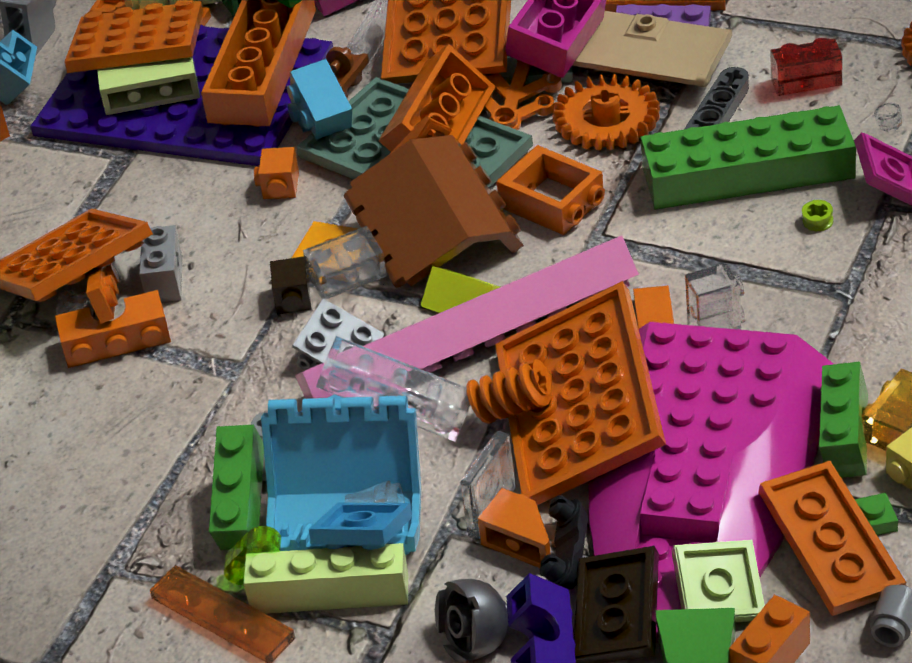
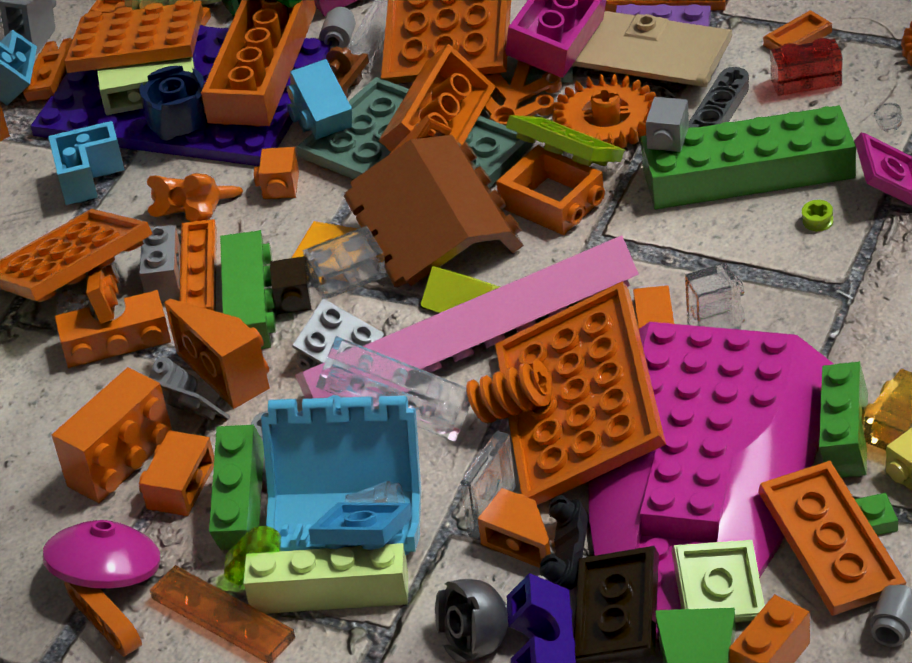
none -> orange hinge [23,38,73,102]
none -> dark pink dish [43,520,160,588]
none -> medium azure brick [48,121,125,205]
none -> orange brick [51,367,172,504]
none -> orange beam [64,582,142,657]
none -> dark blue brick [139,66,209,141]
none -> orange brick [139,430,214,516]
none -> orange animal [147,173,243,222]
none -> light grey hinge [149,357,230,420]
none -> orange slope [164,299,270,409]
none -> orange tile [179,219,217,311]
none -> bright green brick [220,230,276,349]
none -> light grey brick [319,7,356,48]
none -> lime plate [506,115,625,166]
none -> light grey brick [646,97,689,152]
none -> orange tile [763,10,832,59]

